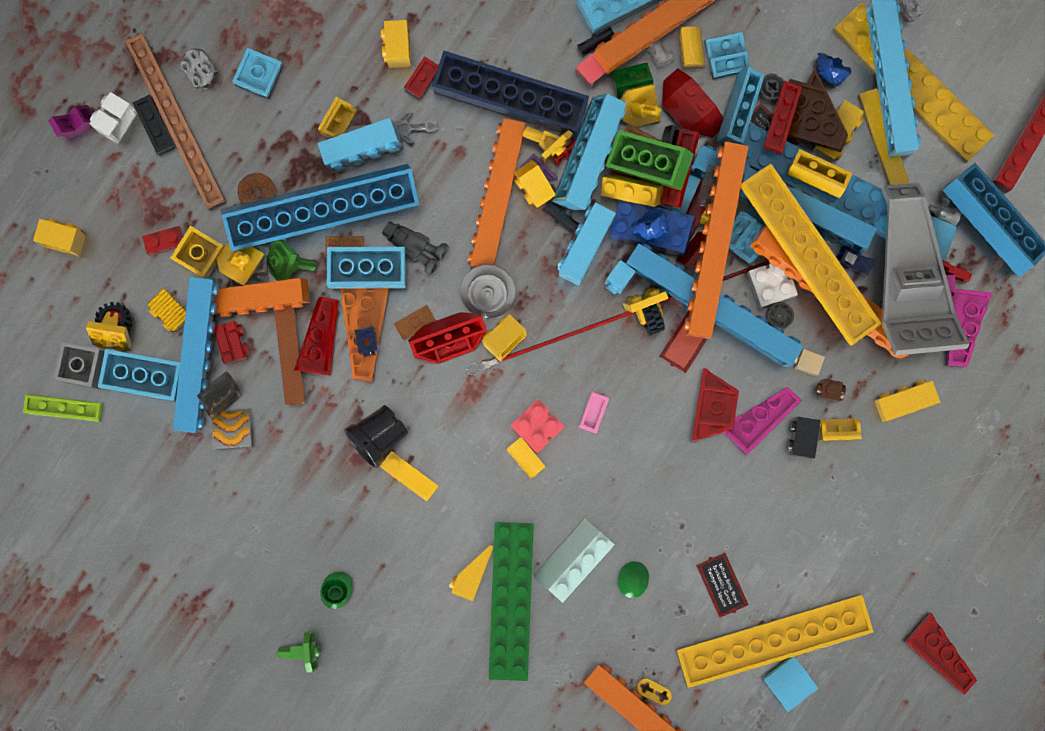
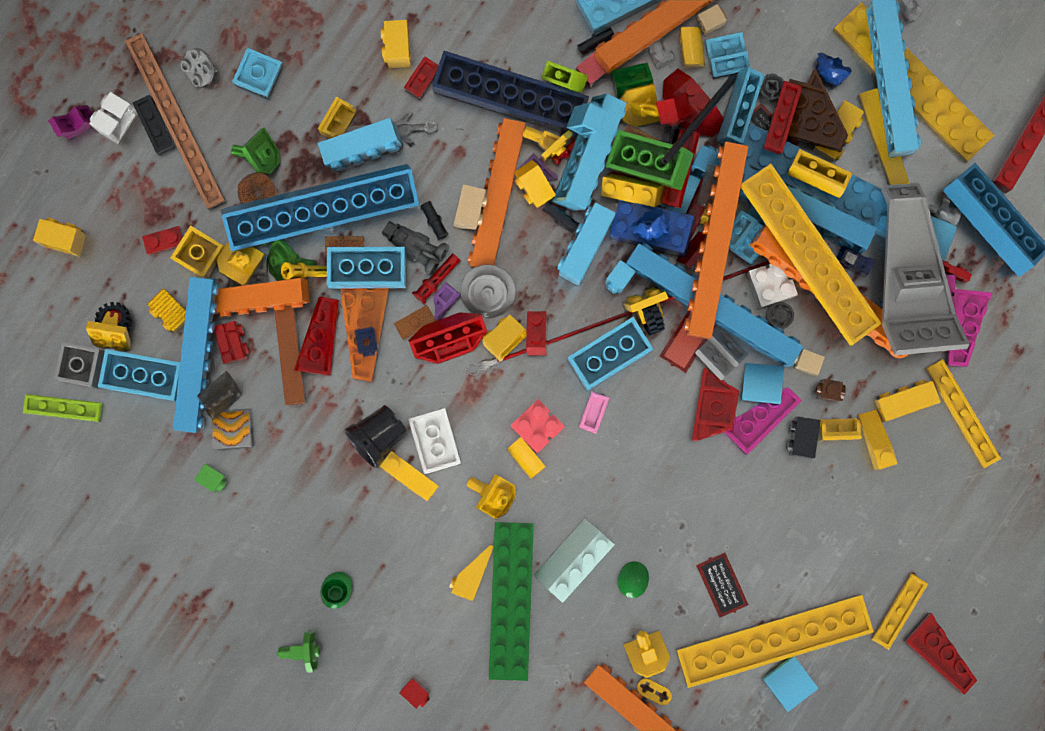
none -> bright green brick [194,464,227,493]
none -> bright green piece [231,127,280,175]
none -> yellow pin [281,262,327,280]
none -> red brick [399,676,430,709]
none -> white plate [408,408,461,475]
none -> red pin [412,253,461,304]
none -> black pin [421,201,448,240]
none -> medium lavender tile [434,282,461,320]
none -> tan slope [453,184,488,230]
none -> yellow piece [467,474,516,519]
none -> red brick [526,311,548,355]
none -> lime brick [541,60,588,94]
none -> medium azure piece [566,102,606,136]
none -> medium azure brick [567,317,654,391]
none -> yellow piece [623,630,670,678]
none -> red brick [656,92,692,127]
none -> black piece [661,73,737,164]
none -> light grey slope [695,328,748,380]
none -> tan brick [696,4,727,36]
none -> medium azure slope [742,363,784,404]
none -> yellow slope [858,409,898,470]
none -> yellow tile [871,573,928,650]
none -> yellow tile [925,359,1002,468]

